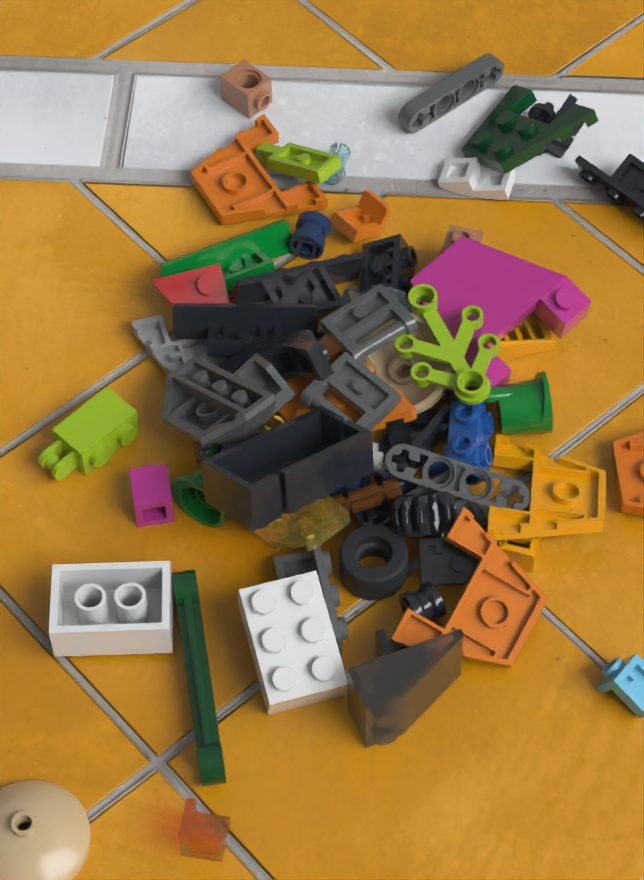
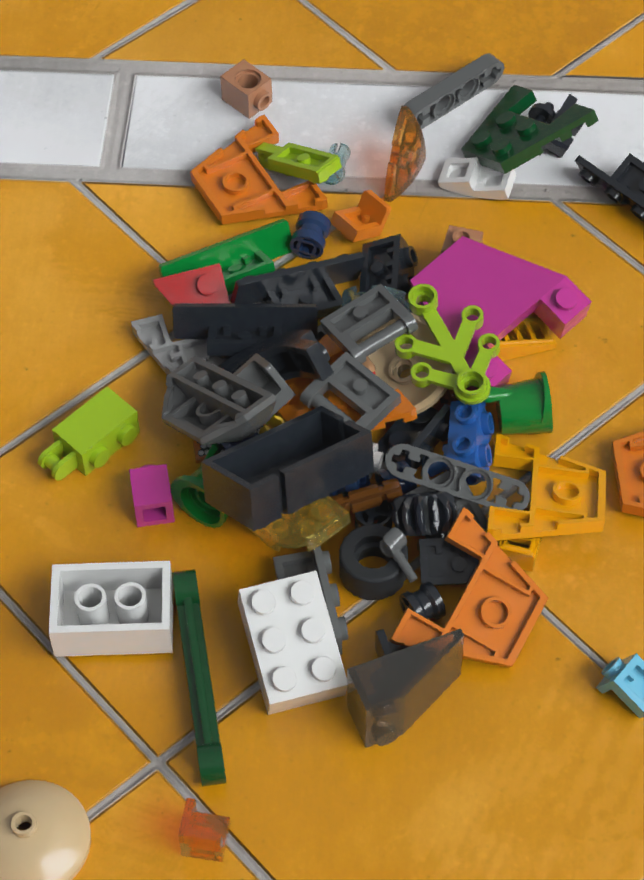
none -> dark grey hand [379,527,418,583]
none -> clear orange brick [384,106,426,202]

